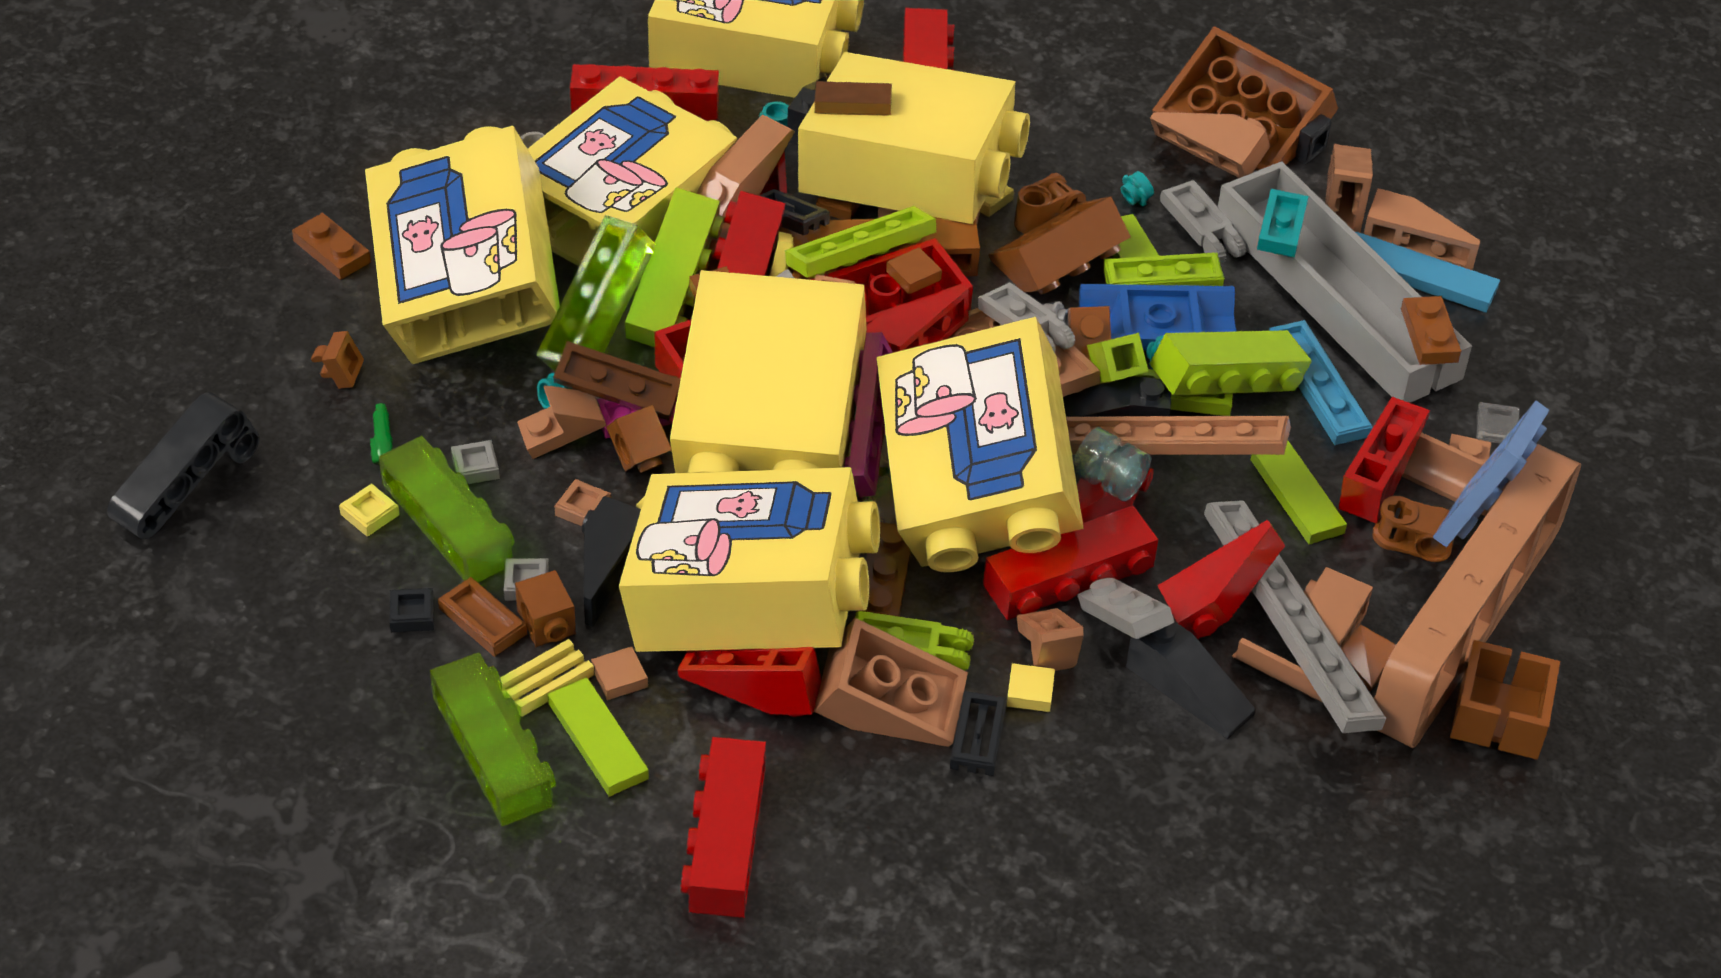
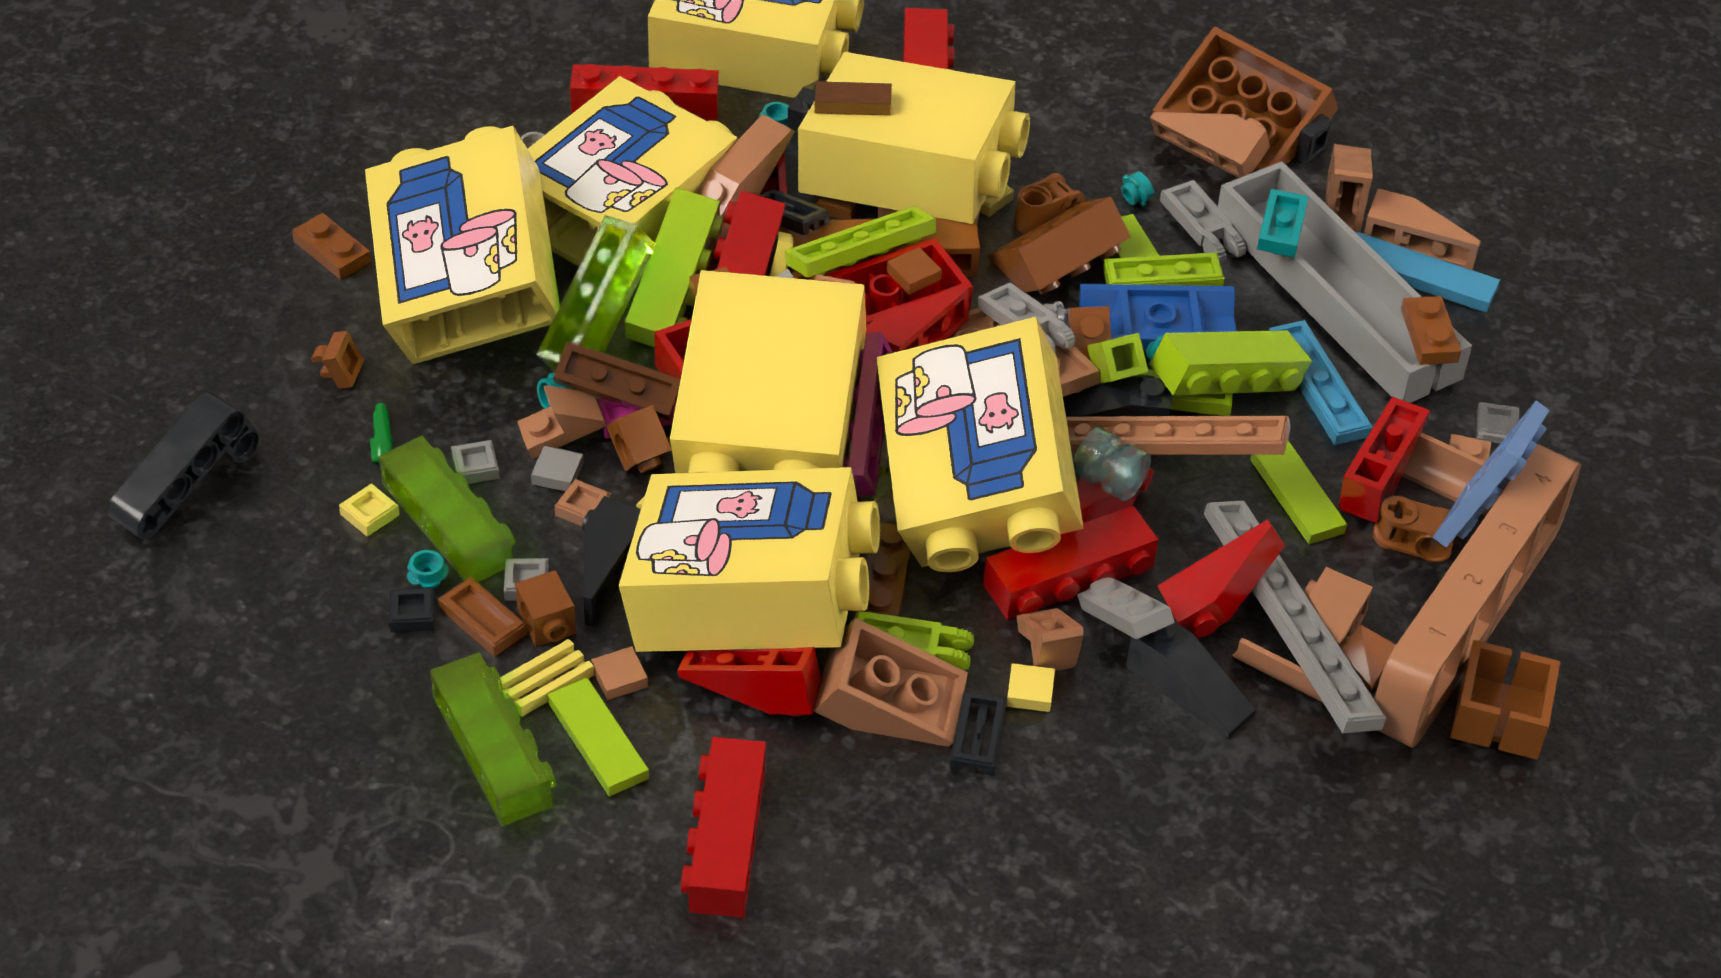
none -> teal plate [407,550,449,588]
none -> light grey tile [531,446,583,491]

